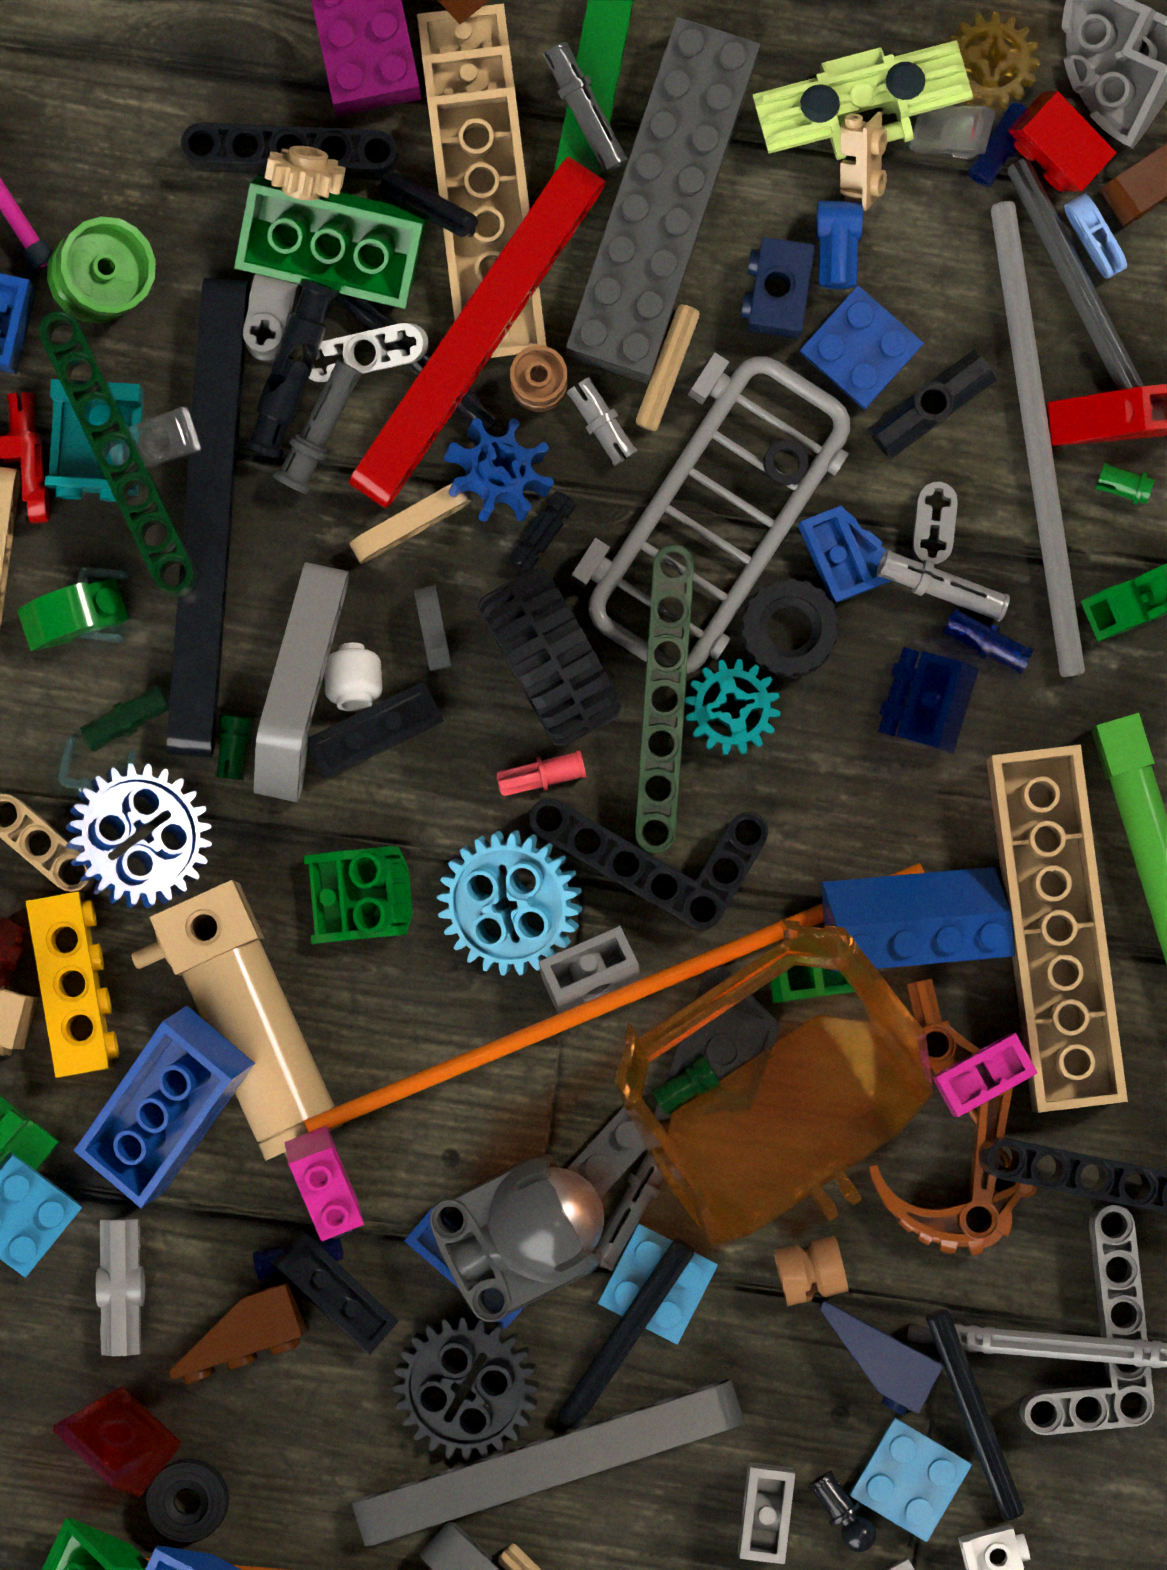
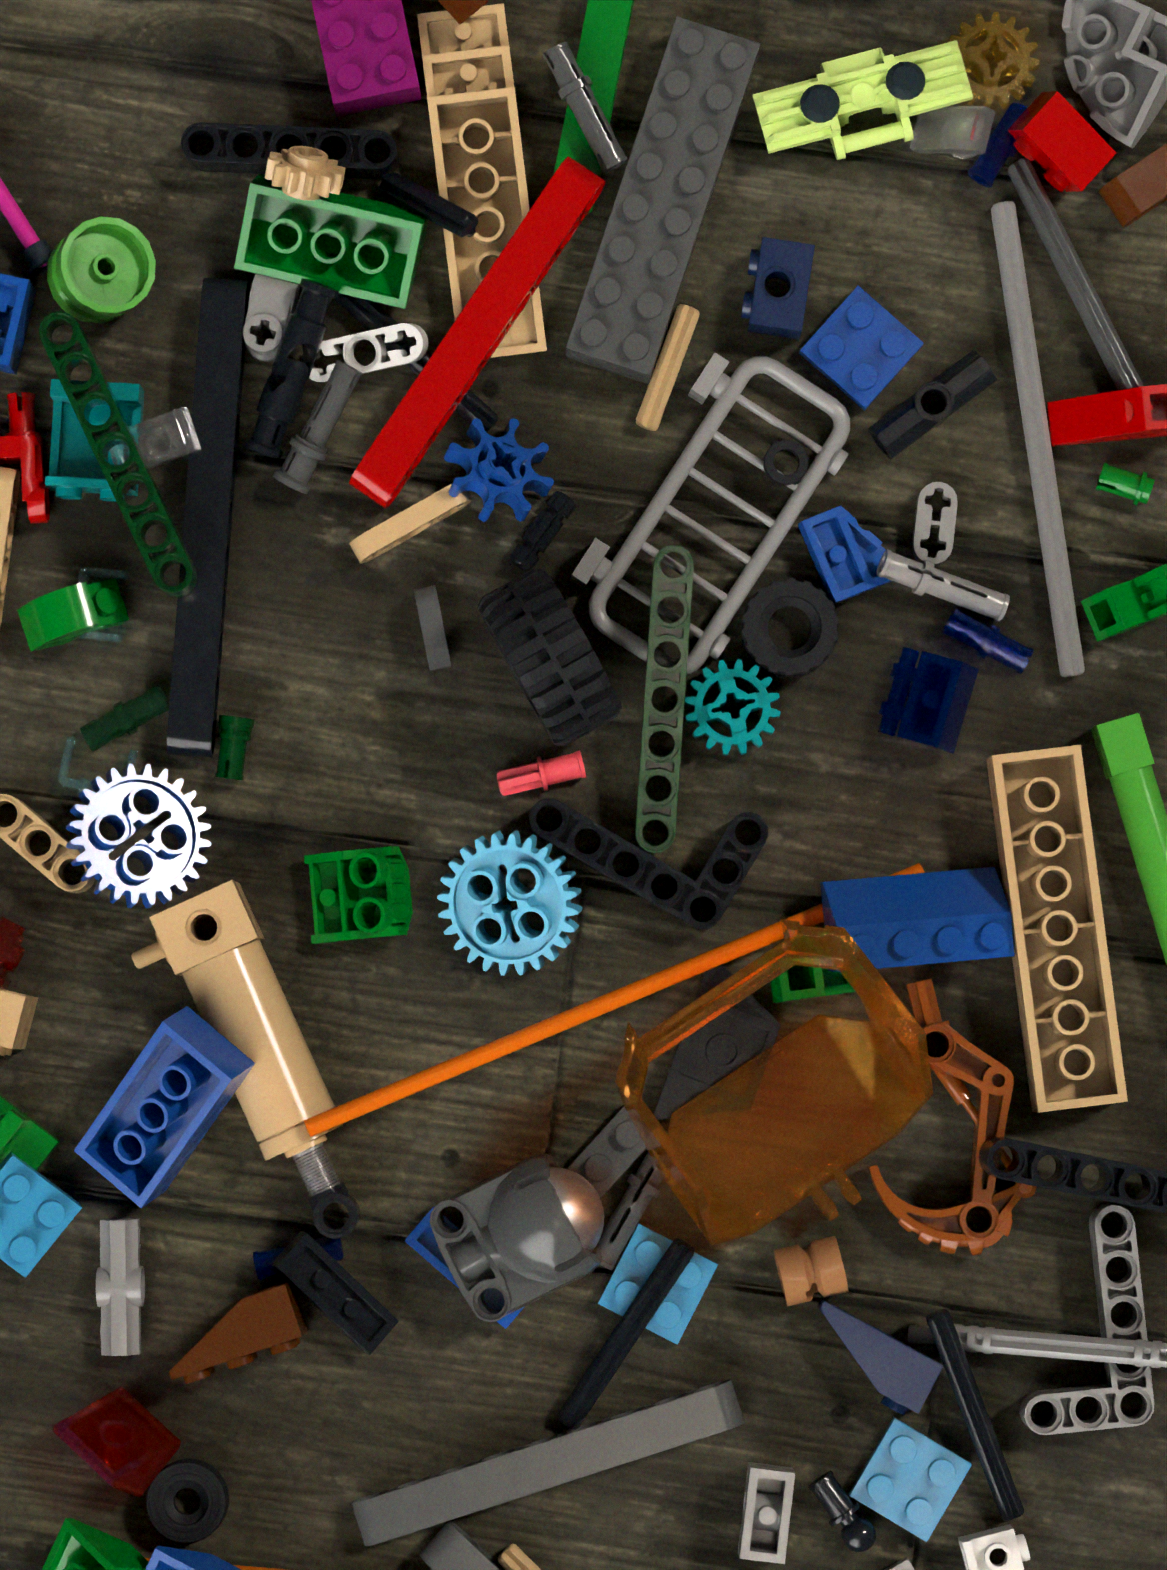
yellow brick [26,891,119,1078] -> none
light grey beam [254,562,349,803] -> none
dark pink brick [284,1126,364,1241] -> none
black plate [308,681,444,780] -> none
white head [324,642,383,711] -> none
black gear [392,1313,540,1461] -> none
medium nougat wheel [510,345,567,412] -> none
light grey brick [539,926,641,1014] -> none
light grey pin [566,377,638,466] -> none
dark green pin [651,1054,722,1115] -> none
blue piece [816,201,863,290] -> none
tan hinge [840,112,887,211] -> none
dark pink brick [931,1033,1038,1117] -> none
light blue piece [1064,193,1127,279] -> none

